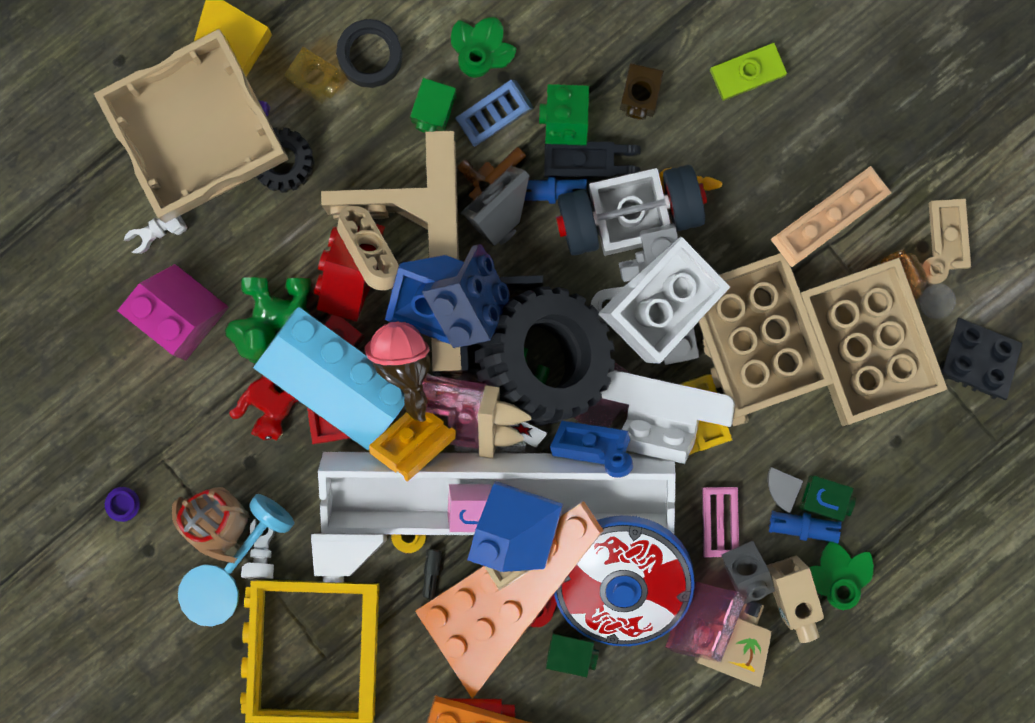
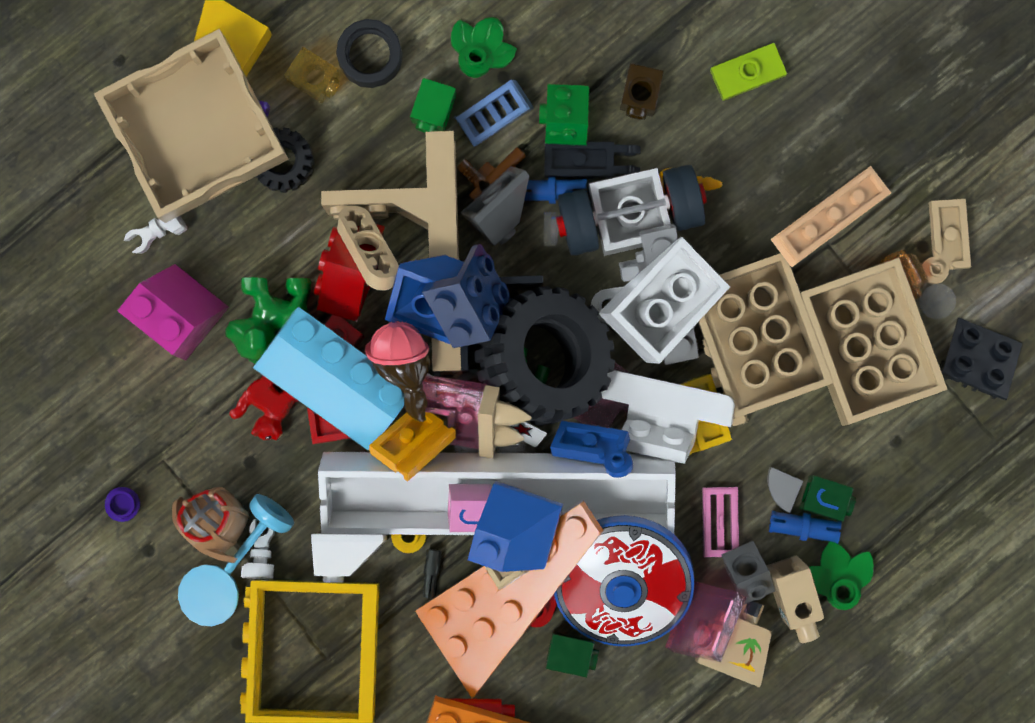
none -> clear tile [543,212,558,246]

